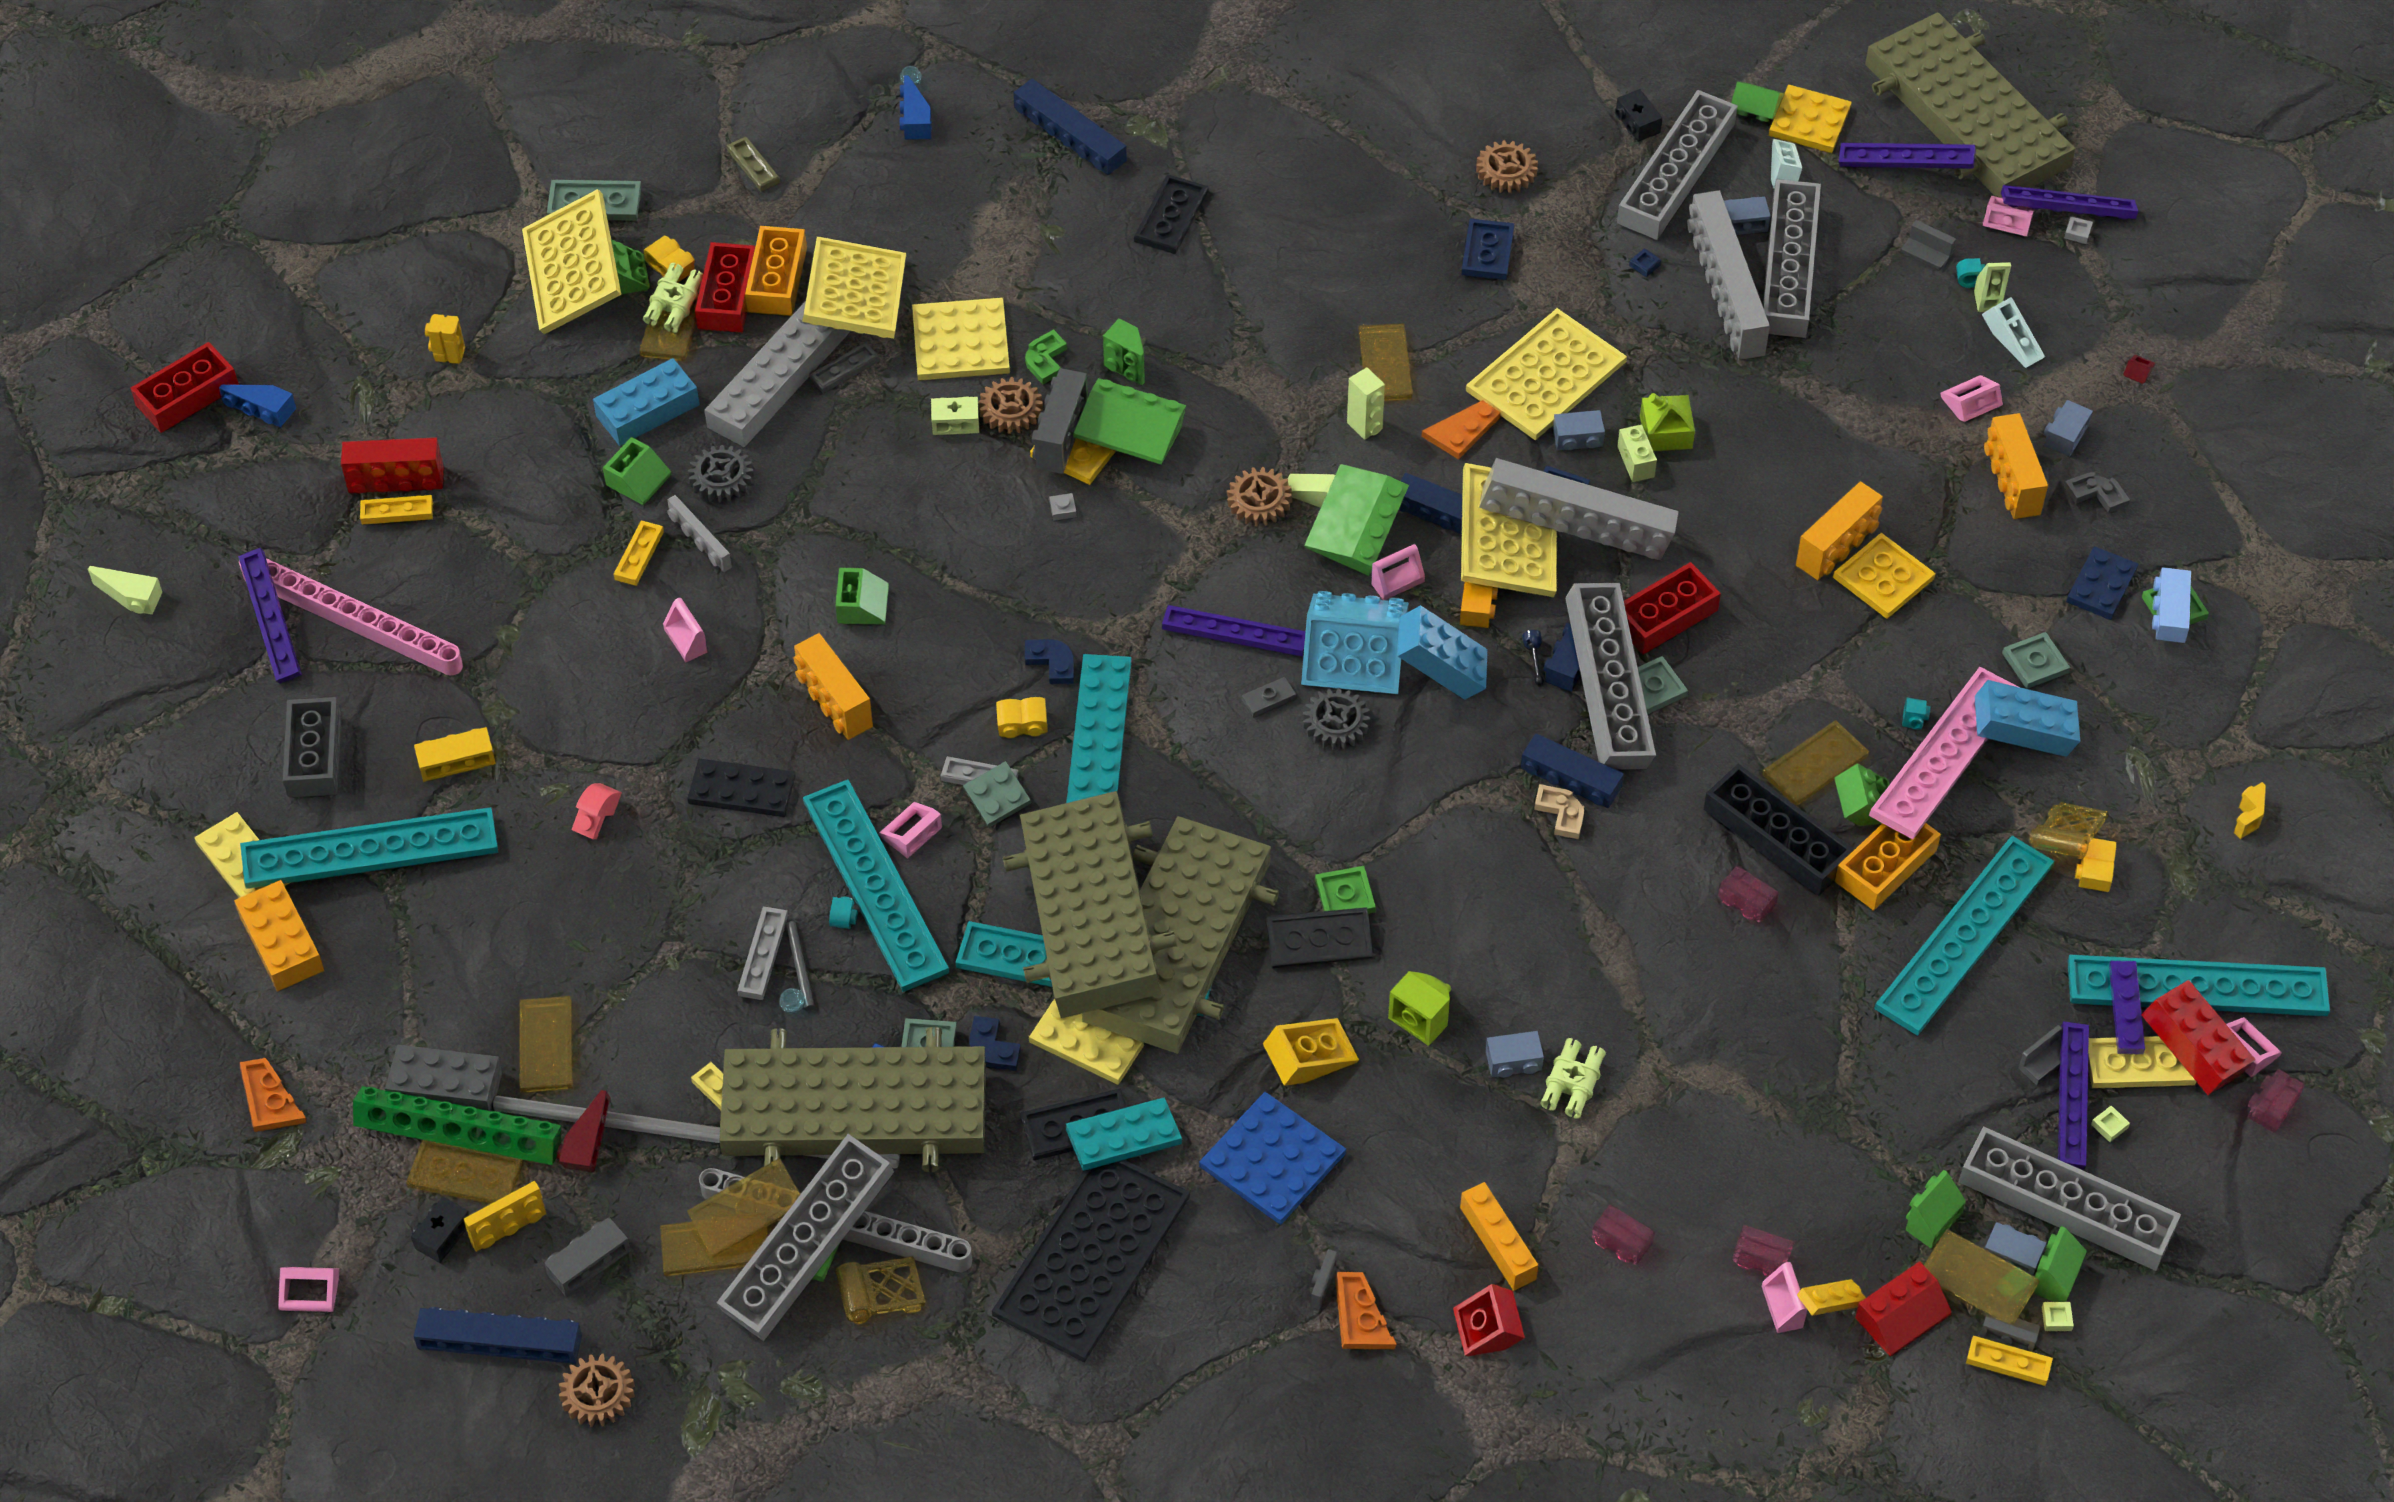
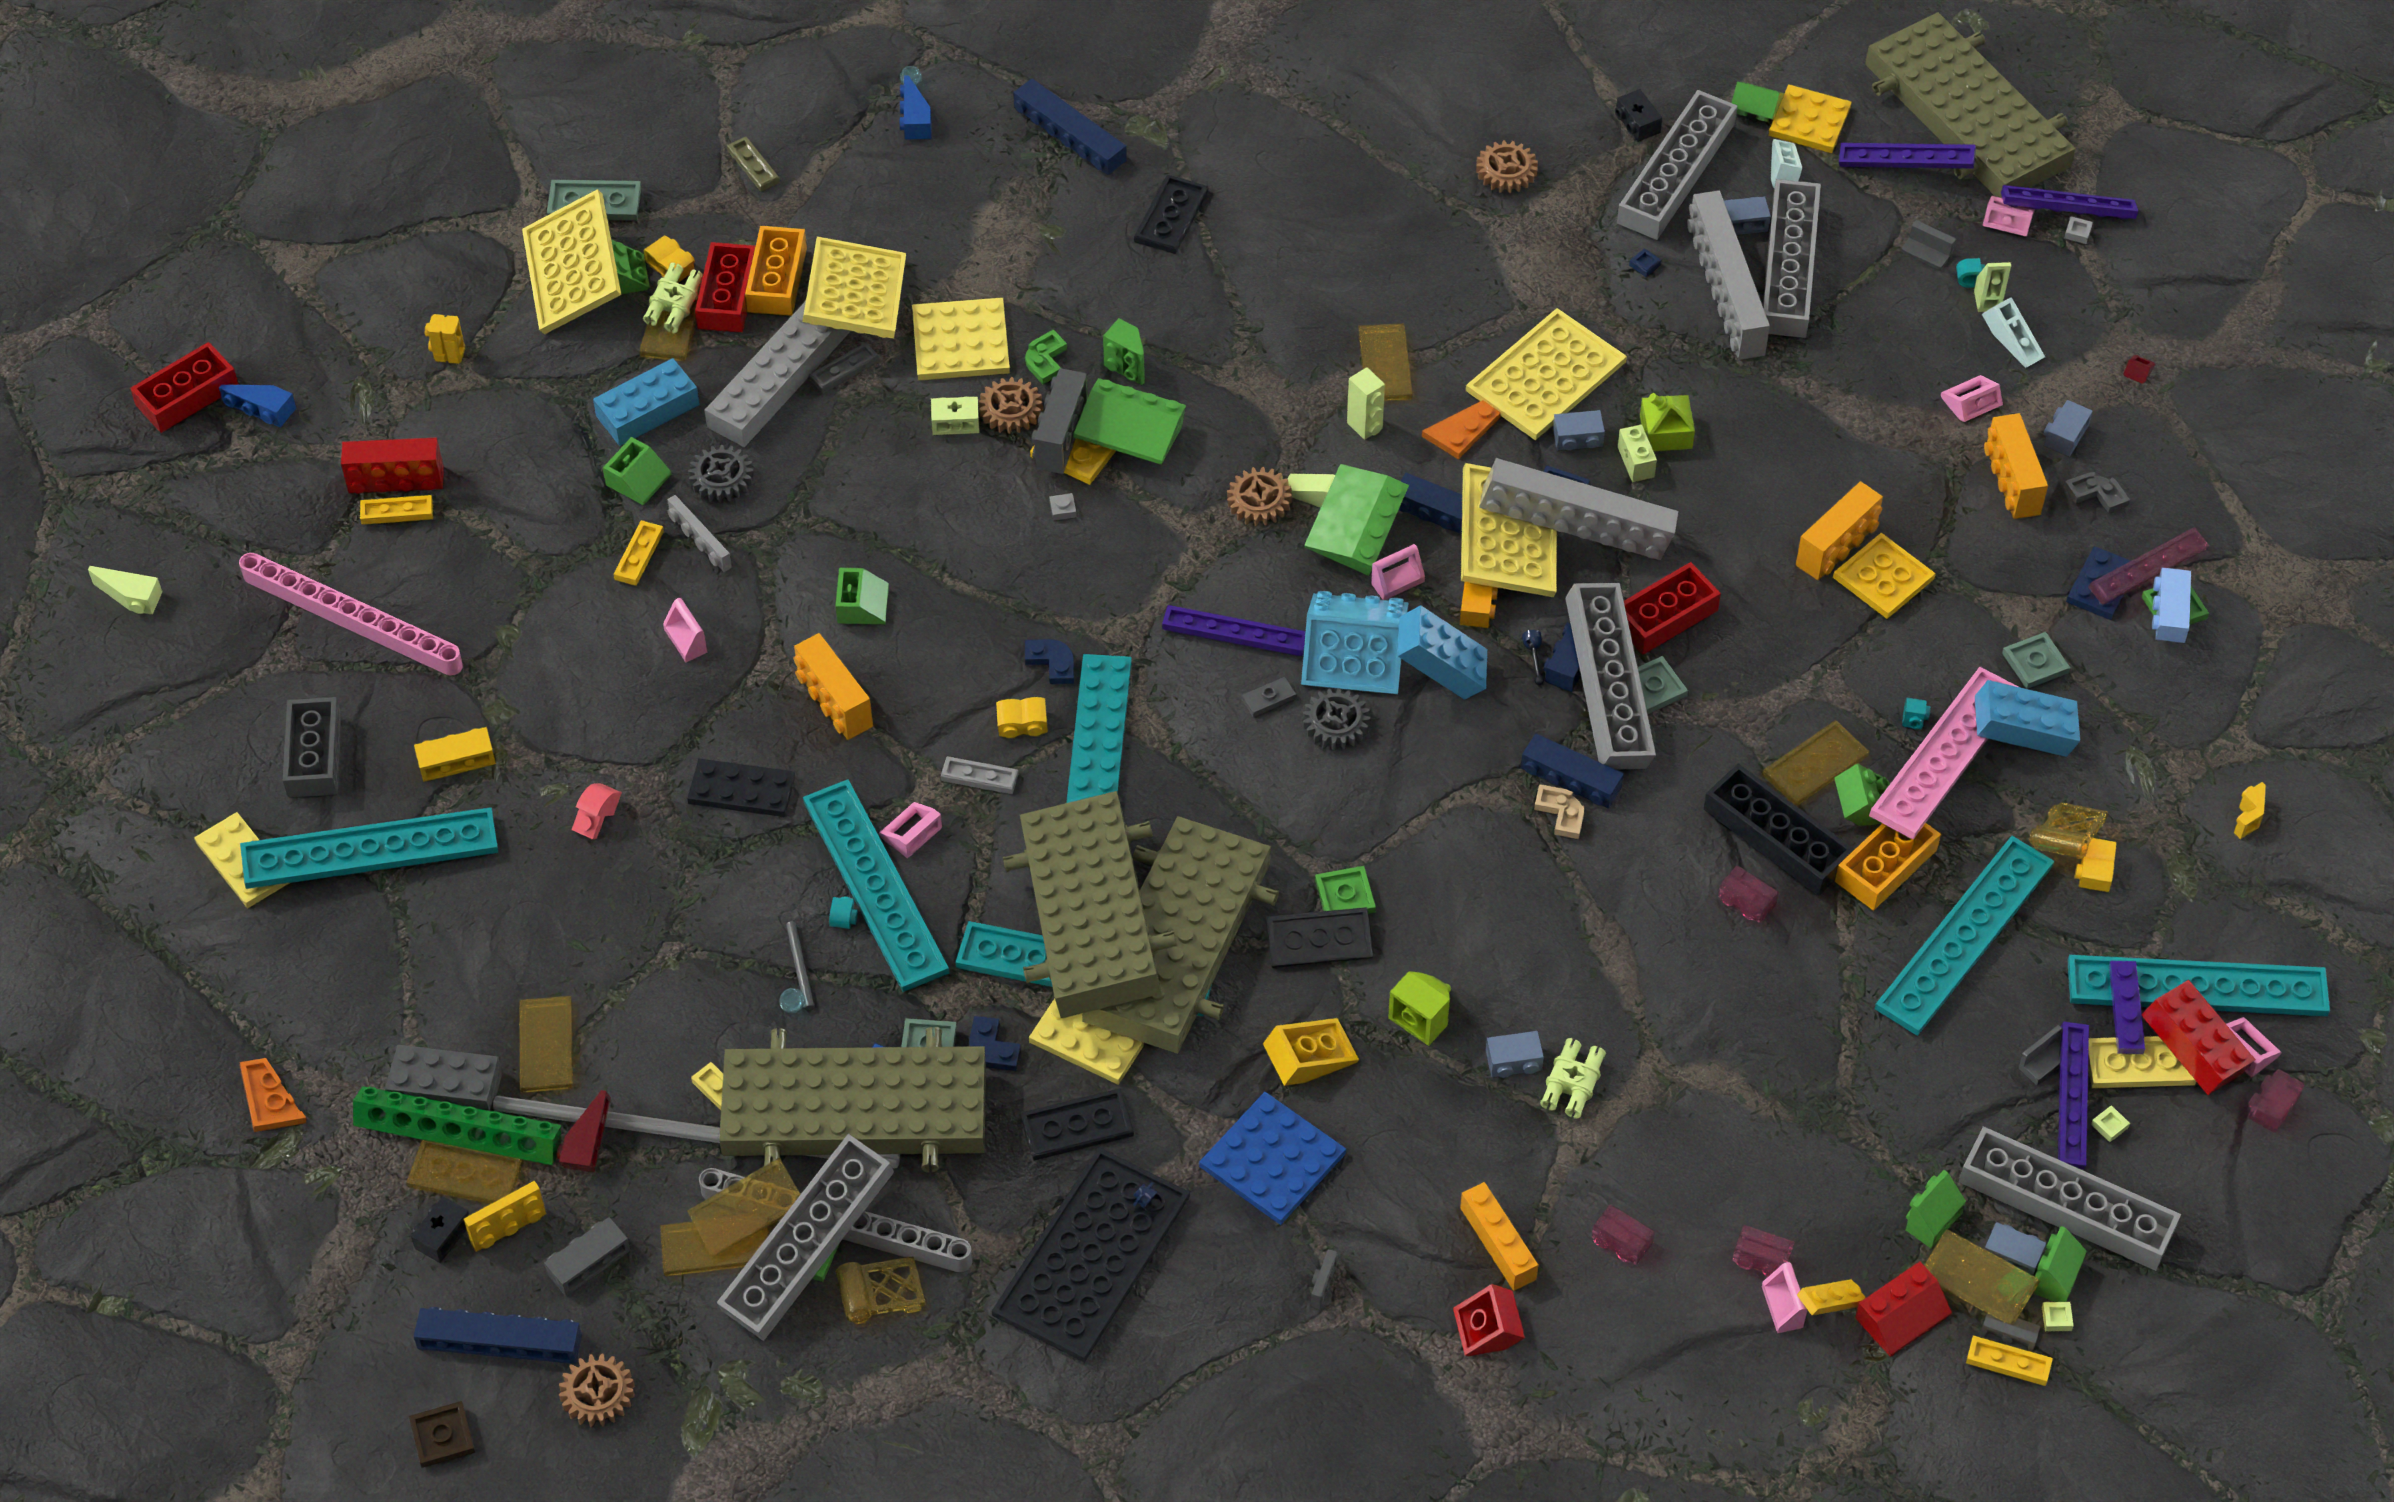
light orange brick [234,880,324,992] -> none
dark purple plate [238,548,302,684] -> none
bright pink tile [279,1267,339,1312] -> none
light grey plate [737,906,788,1000] -> none
sand green plate [963,761,1031,828] -> none
teal plate [1066,1097,1182,1171] -> none
orange wing [1335,1272,1397,1349] -> none
dark blue plate [1461,218,1515,280] -> none
none -> dark brown plate [409,1401,475,1468]
none -> dark blue plate [1133,1182,1157,1208]
none -> clear pink tile [2088,527,2209,605]

